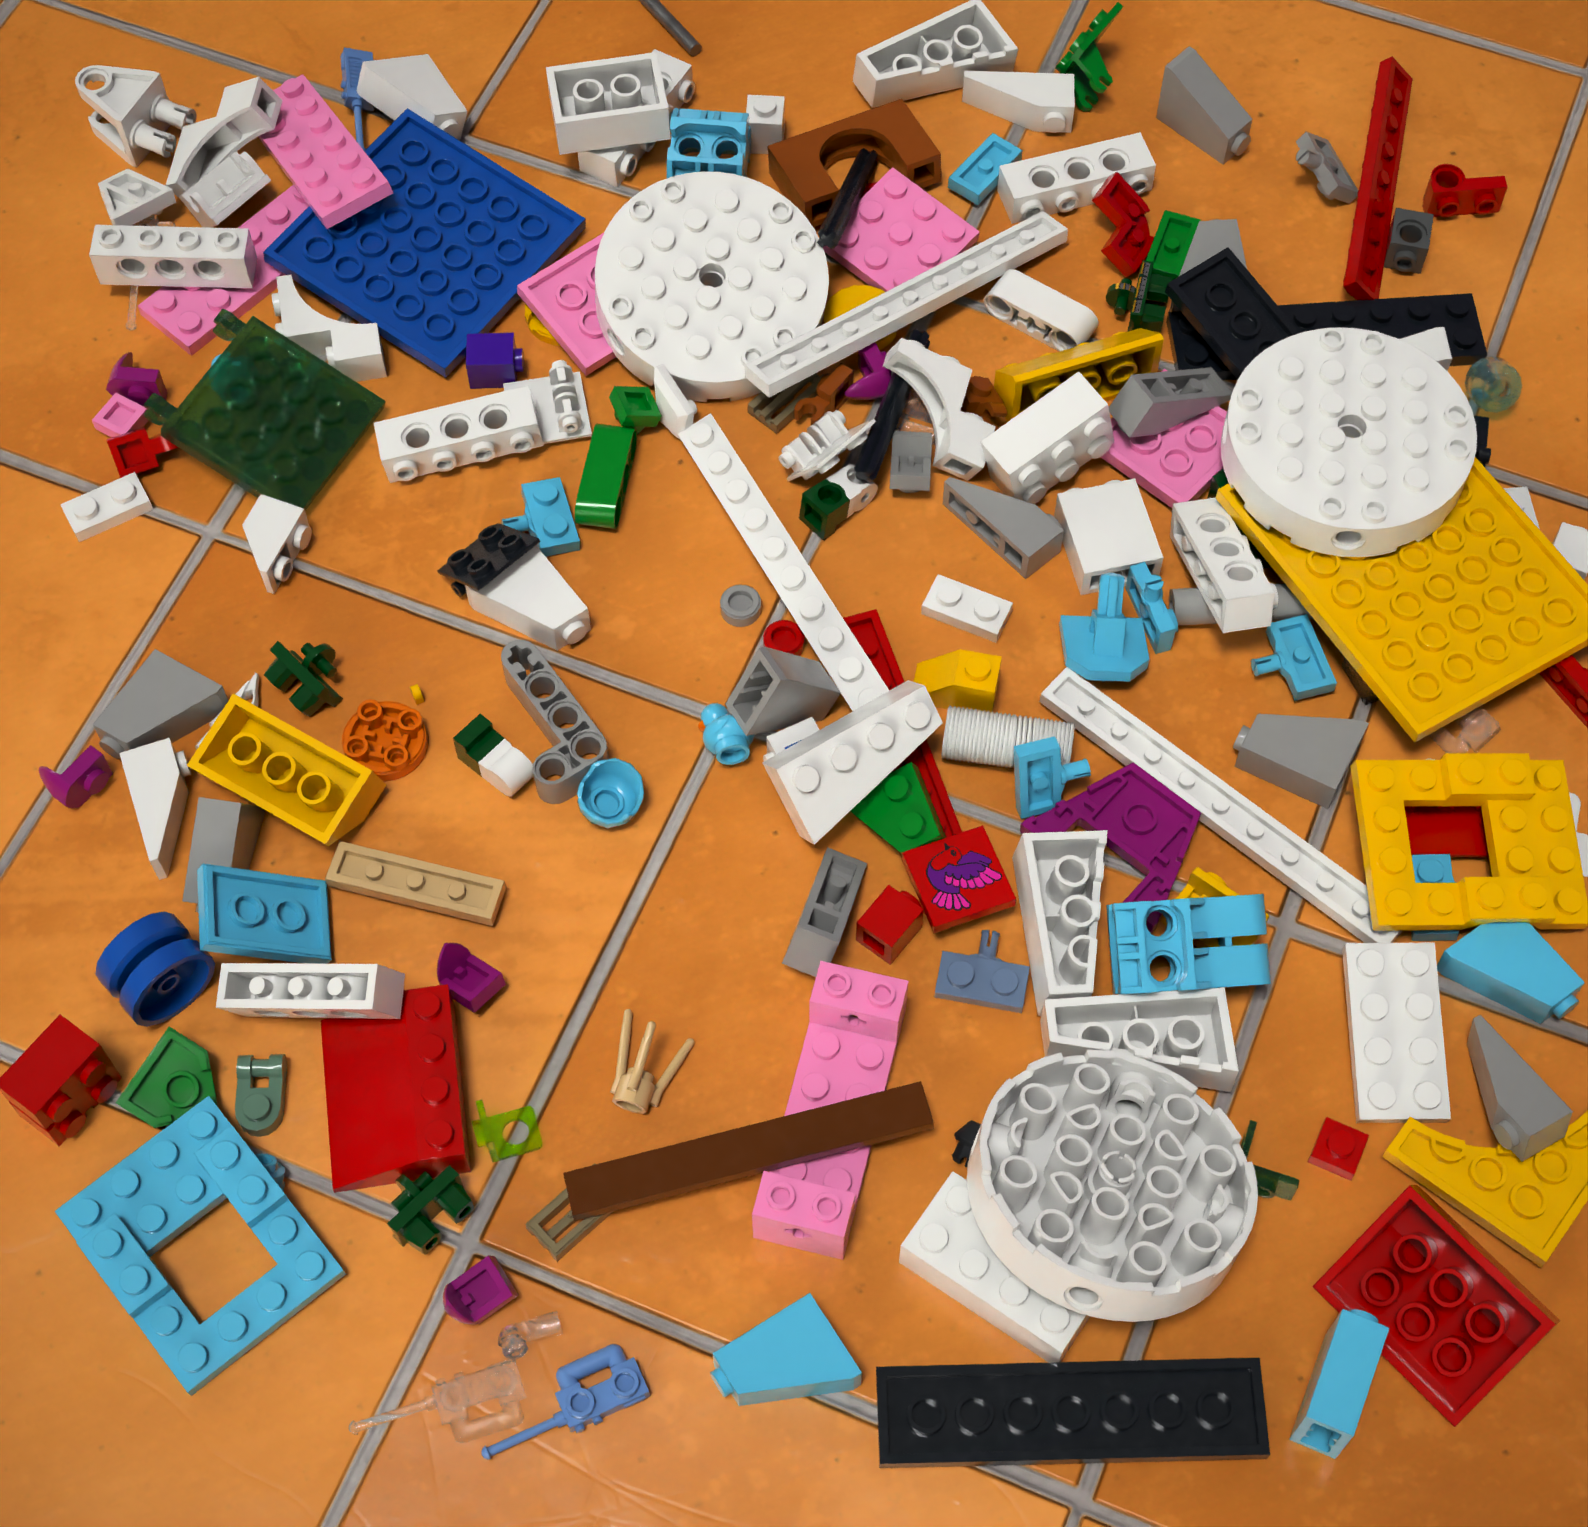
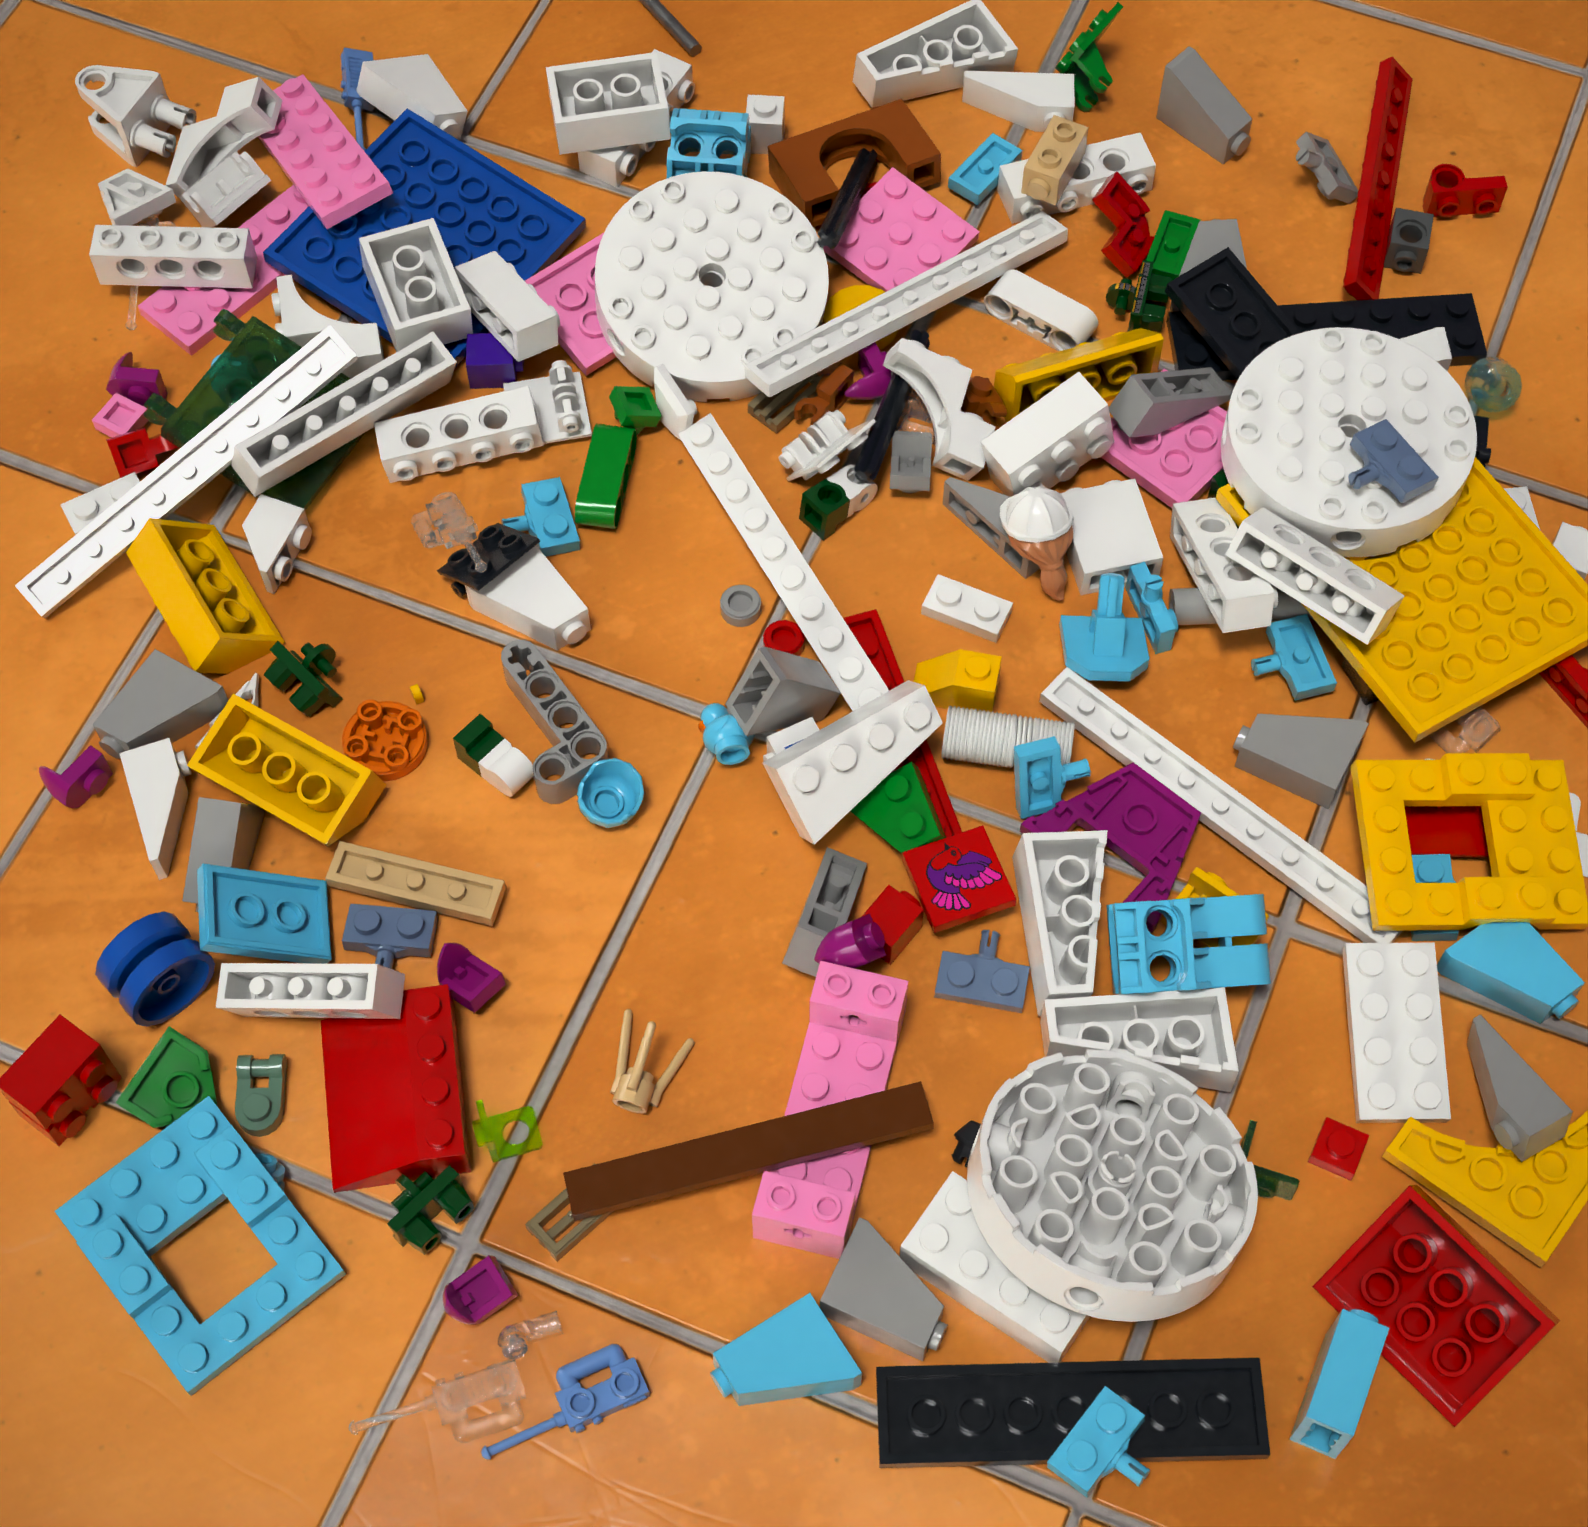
none -> white plate [15,325,358,618]
none -> yellow slope [126,518,284,674]
none -> white brick [231,331,457,497]
none -> sand blue plate [342,903,438,969]
none -> white brick [359,218,473,352]
none -> clear piece [411,492,487,573]
none -> white brick [455,251,560,362]
none -> magenta plate [814,914,886,968]
none -> light grey slope [820,1217,948,1361]
none -> white piece [1000,485,1074,601]
none -> tan brick [1021,115,1089,205]
none -> medium azure plate [1047,1386,1150,1498]
none -> white brick [1225,507,1405,645]
none -> sand blue plate [1348,419,1439,503]

